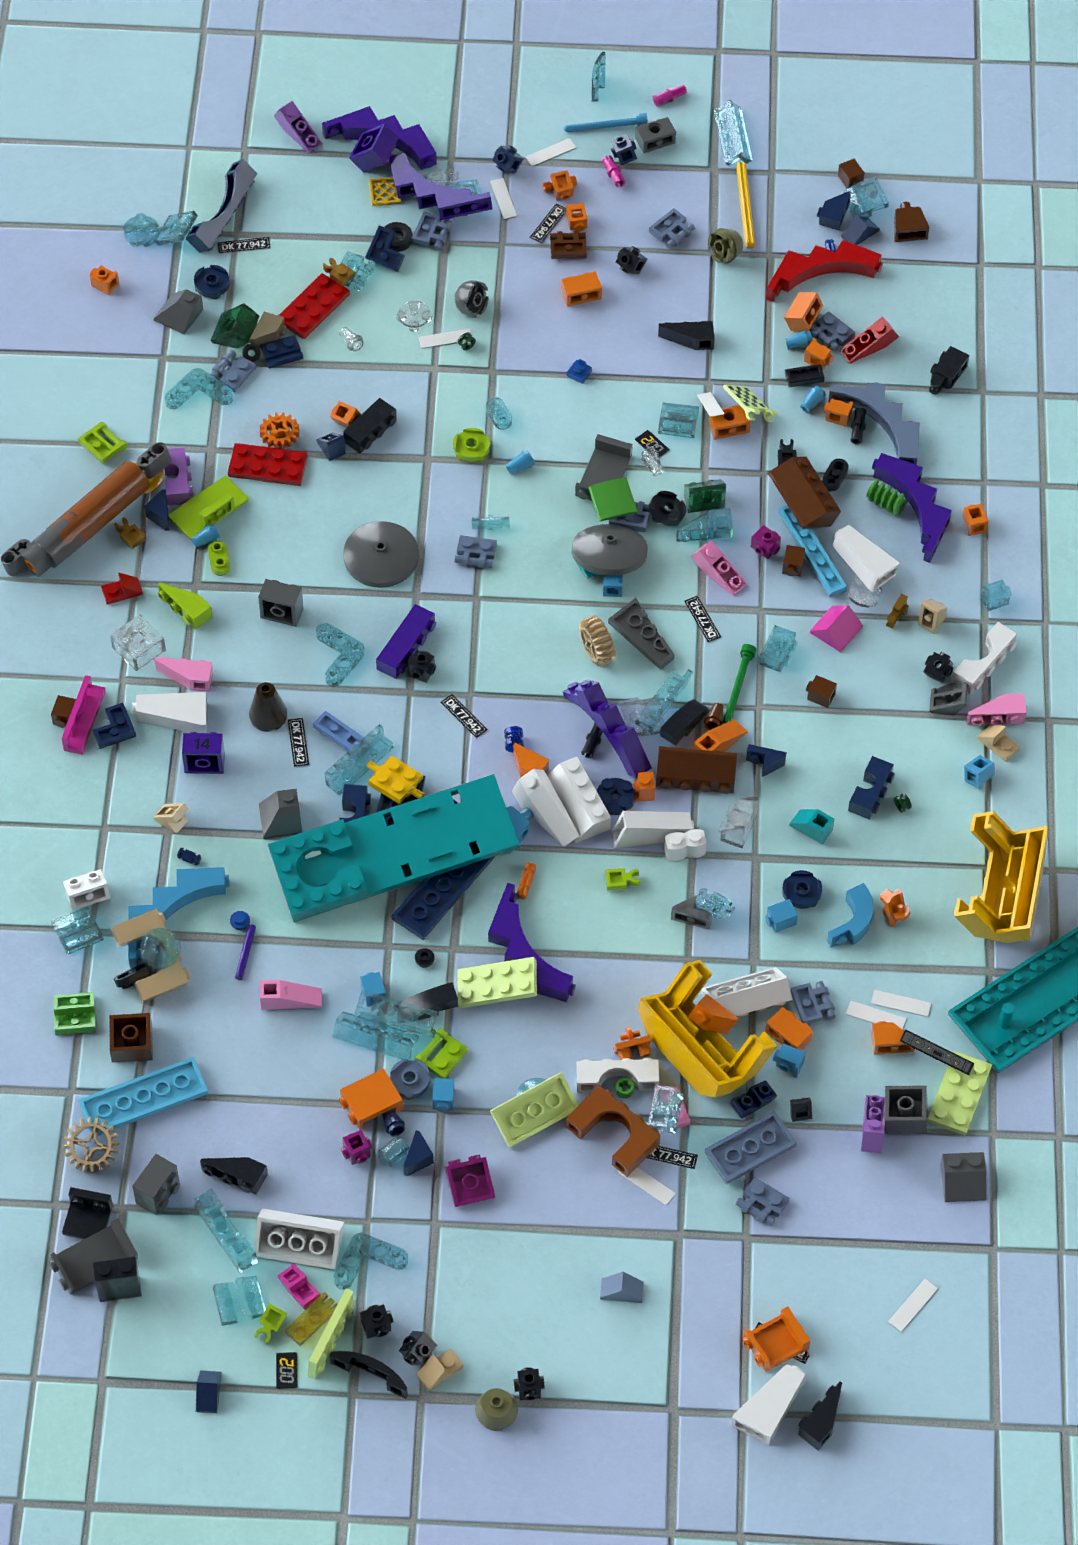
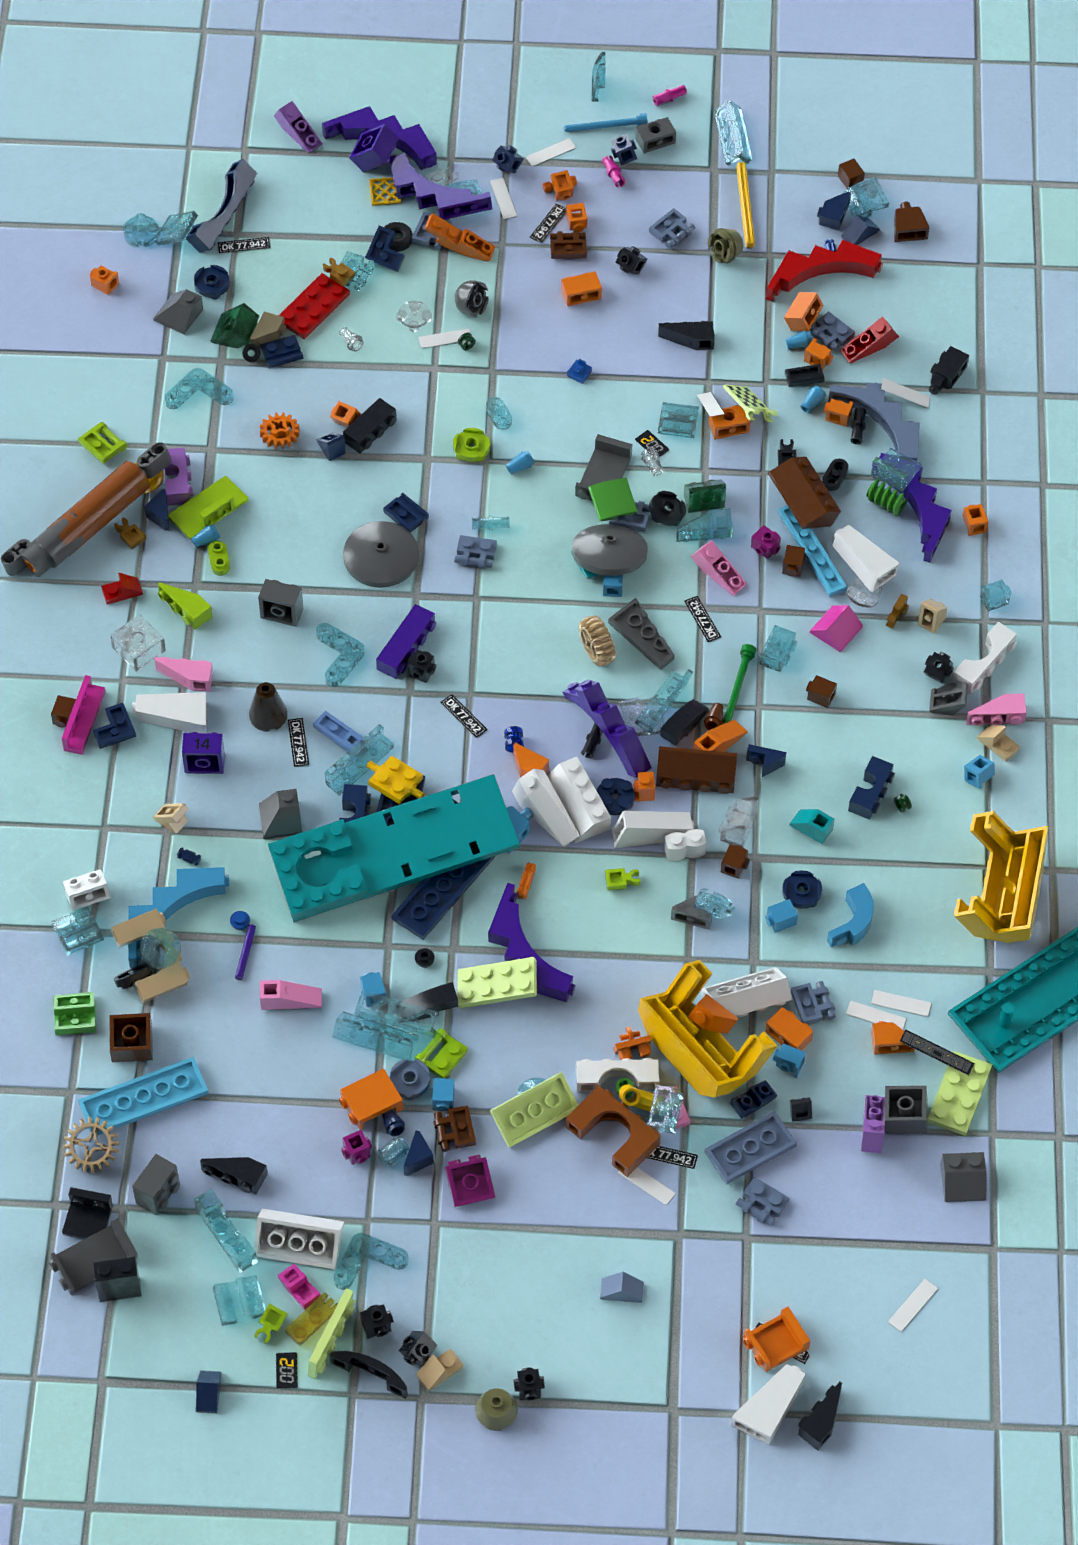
sand blue plate [209,350,256,393] -> none
red plate [227,443,308,486] -> none
orange hips [880,889,910,927] -> none
none -> dark blue plate [383,492,429,533]
none -> orange slope [424,213,495,262]
none -> reddish brown plate [433,1105,476,1152]
none -> yellow piece [619,1084,662,1114]
none -> reddish brown brick [720,844,750,879]
none -> clear light blue bracket [871,448,922,492]
none -> white sticker [881,378,930,408]

